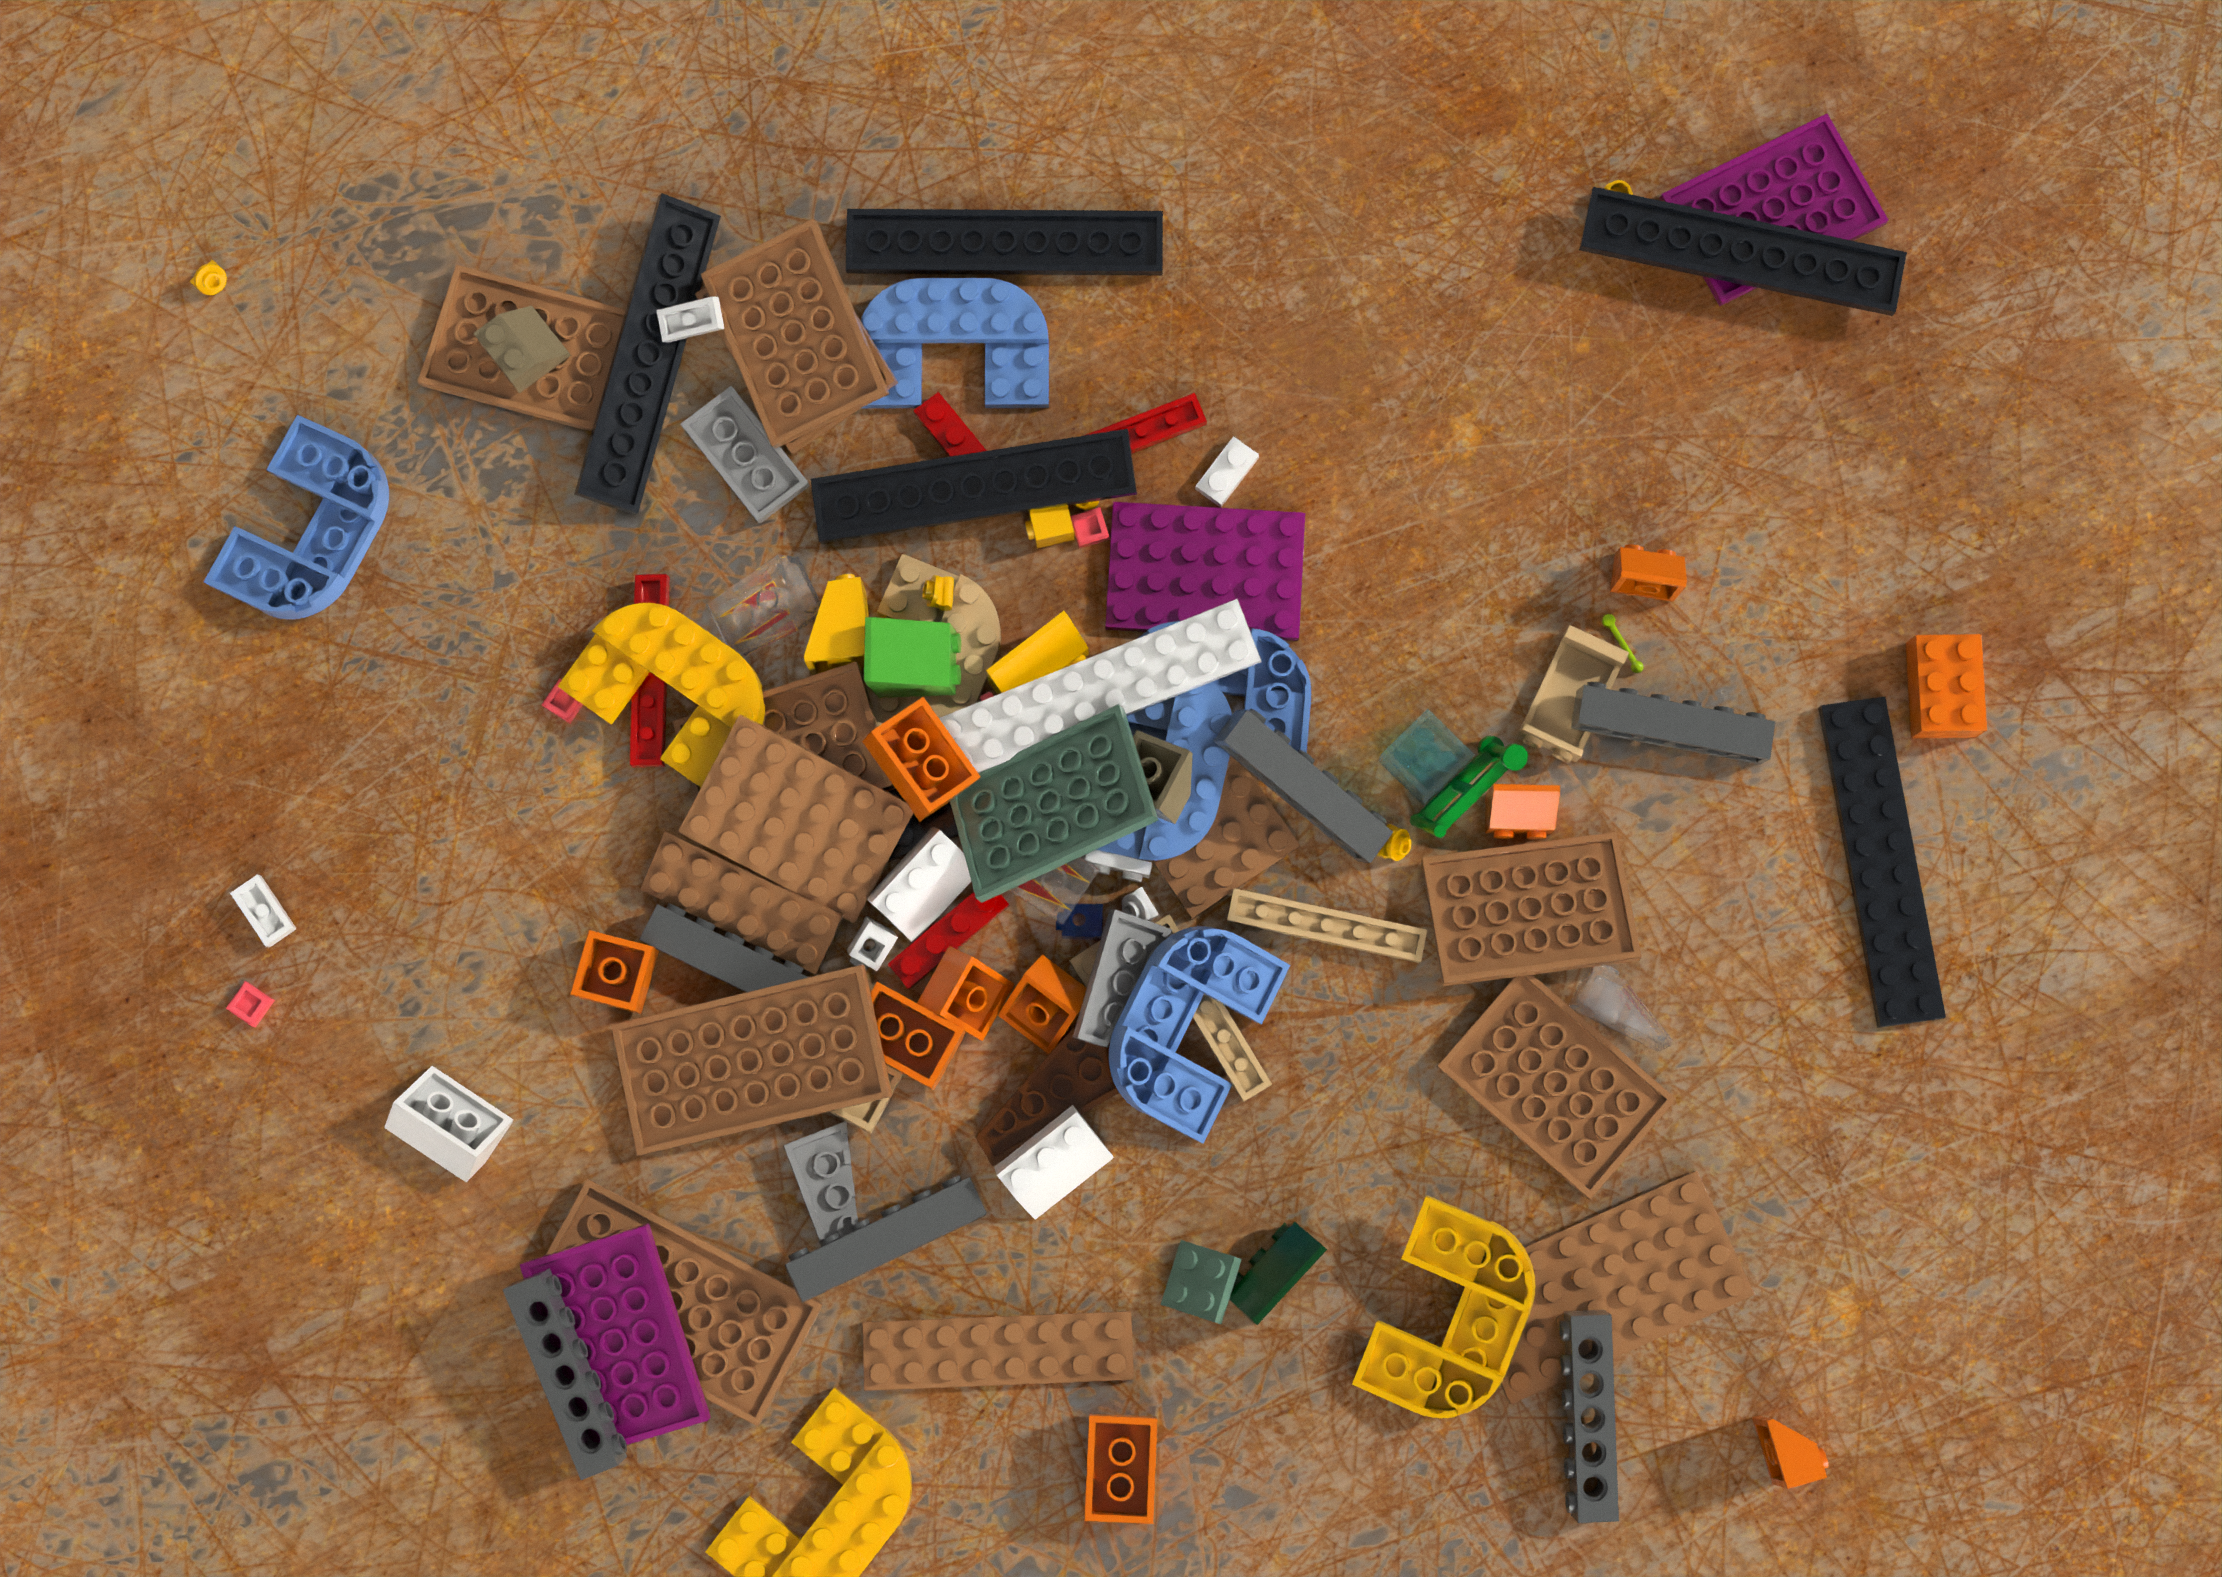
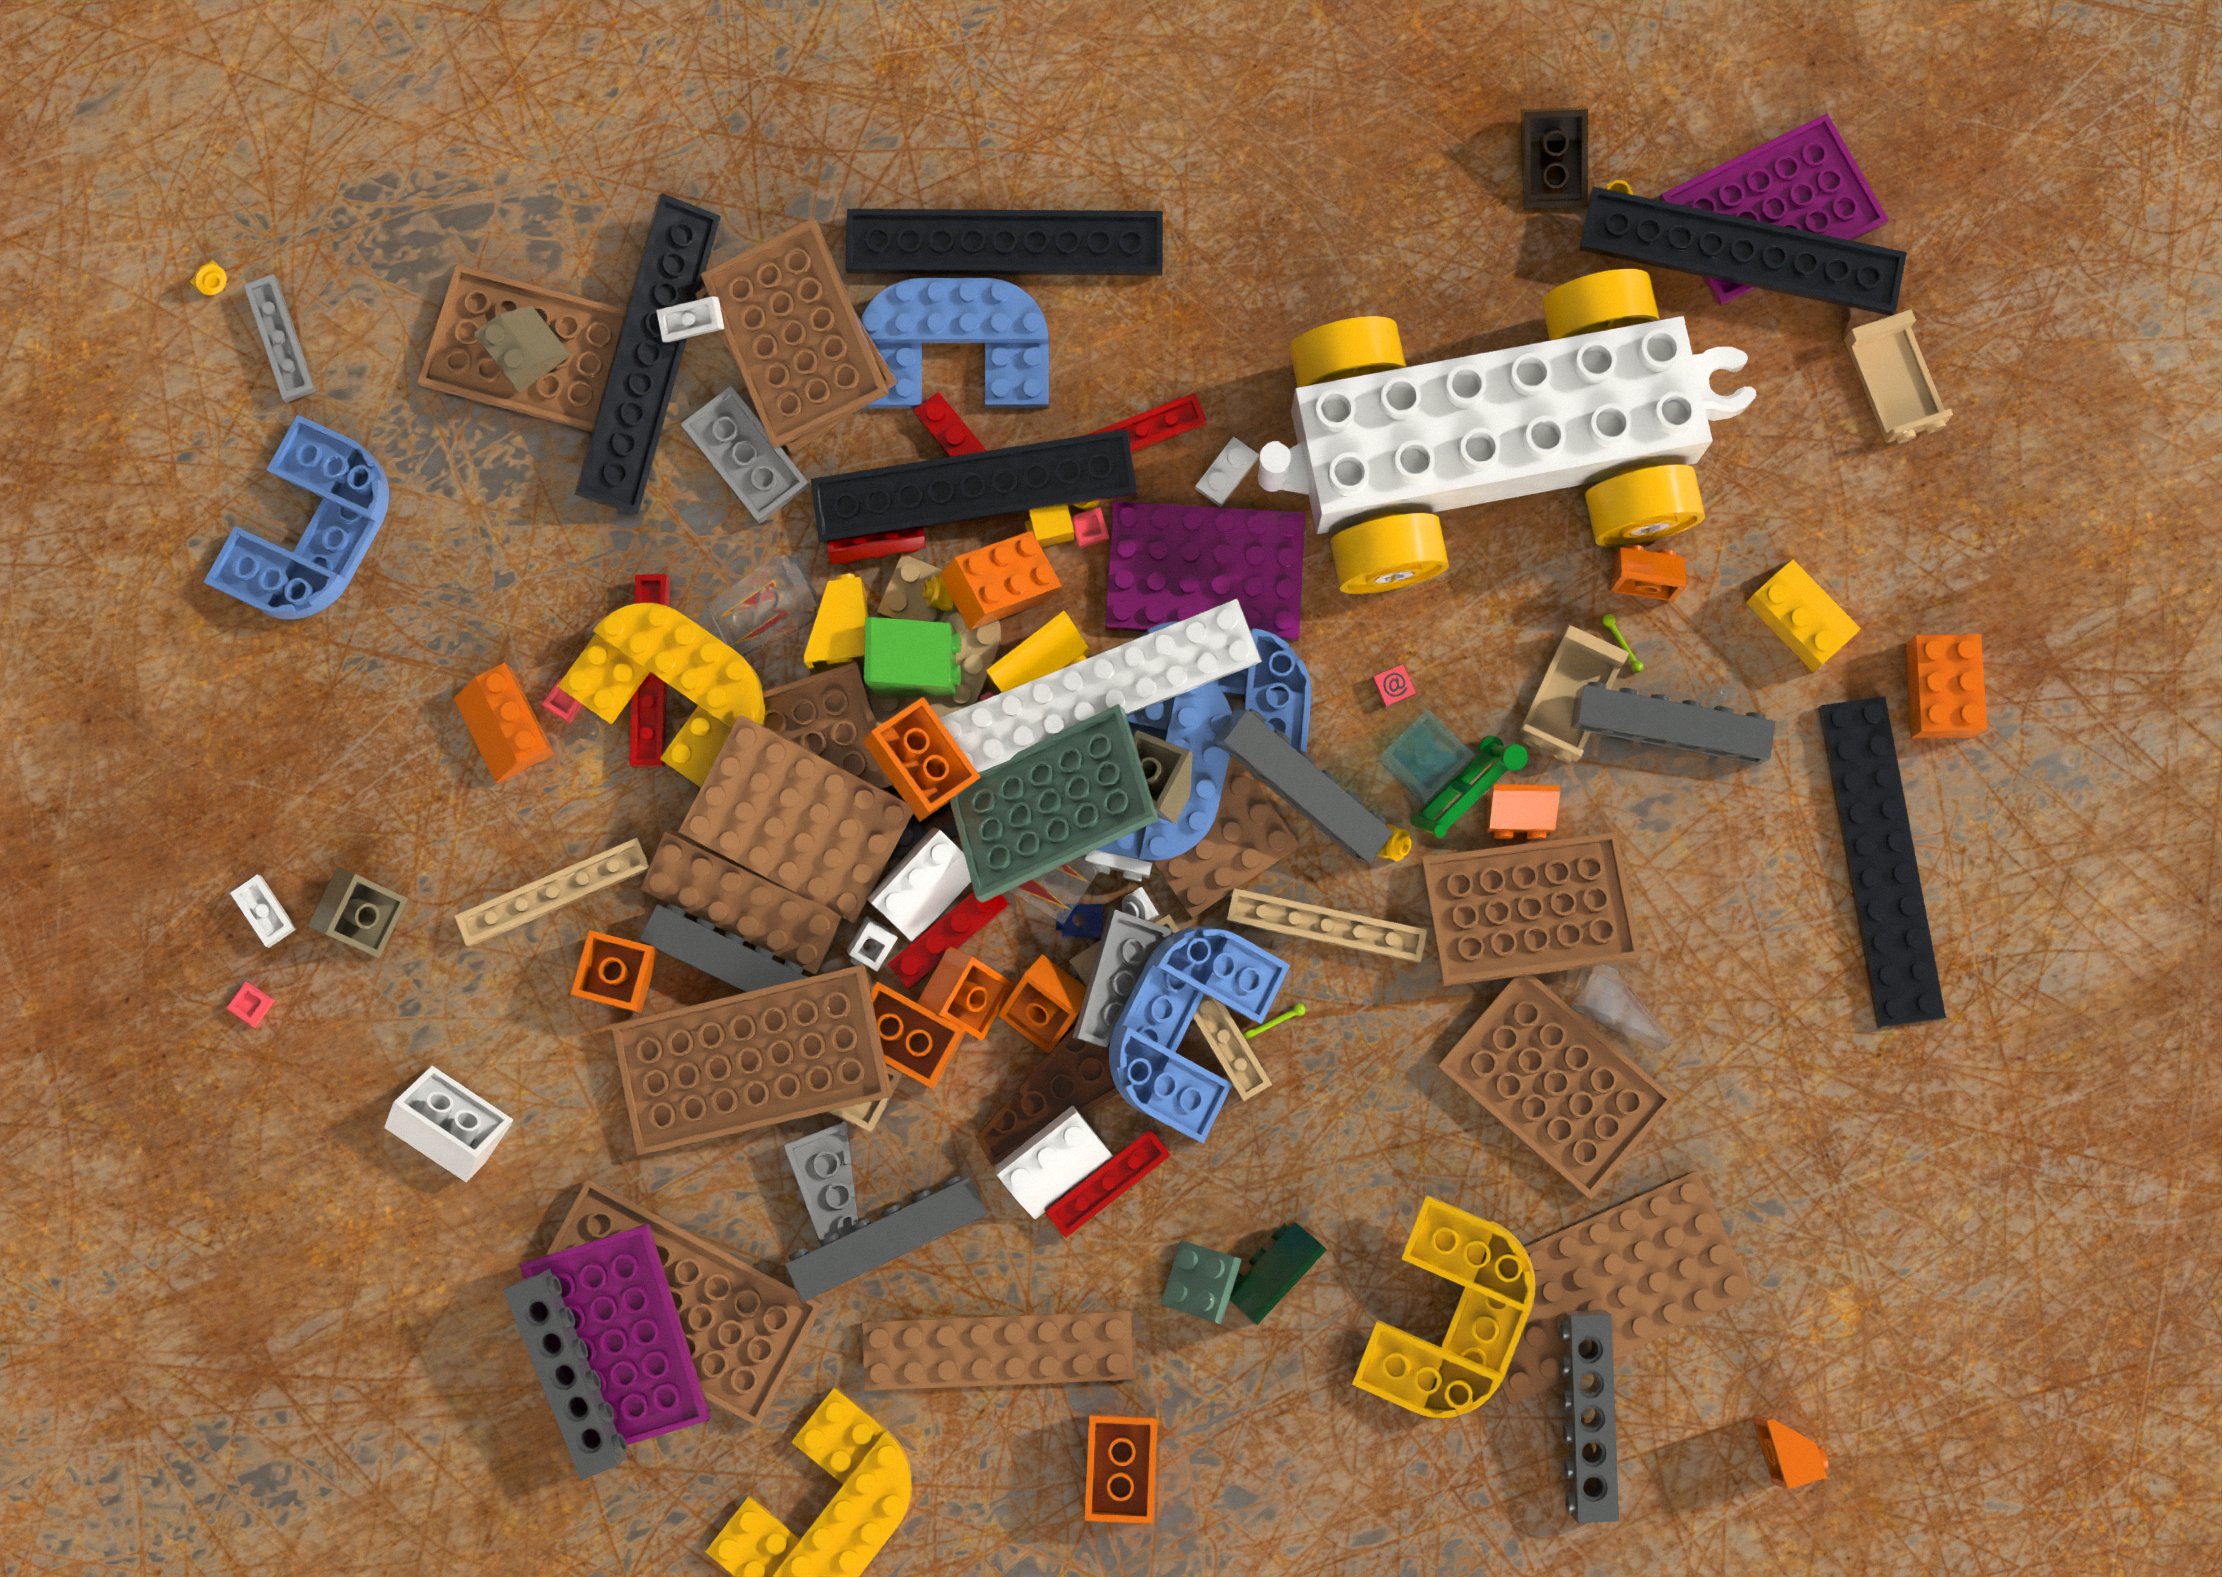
none -> light grey plate [244,274,316,403]
none -> dark tan slope [308,866,408,958]
none -> orange slope [453,662,555,784]
none -> tan plate [454,838,650,947]
none -> red plate [827,528,926,565]
none -> orange brick [939,531,1062,631]
none -> red plate [1045,1129,1171,1238]
none -> lime hinge [1242,1003,1306,1040]
none -> white piece [1258,269,1756,594]
none -> coral tile [1372,664,1416,708]
none -> dark brown slope [1521,107,1588,209]
none -> yellow slope [1746,560,1861,673]
none -> tan panel [1844,309,1953,444]

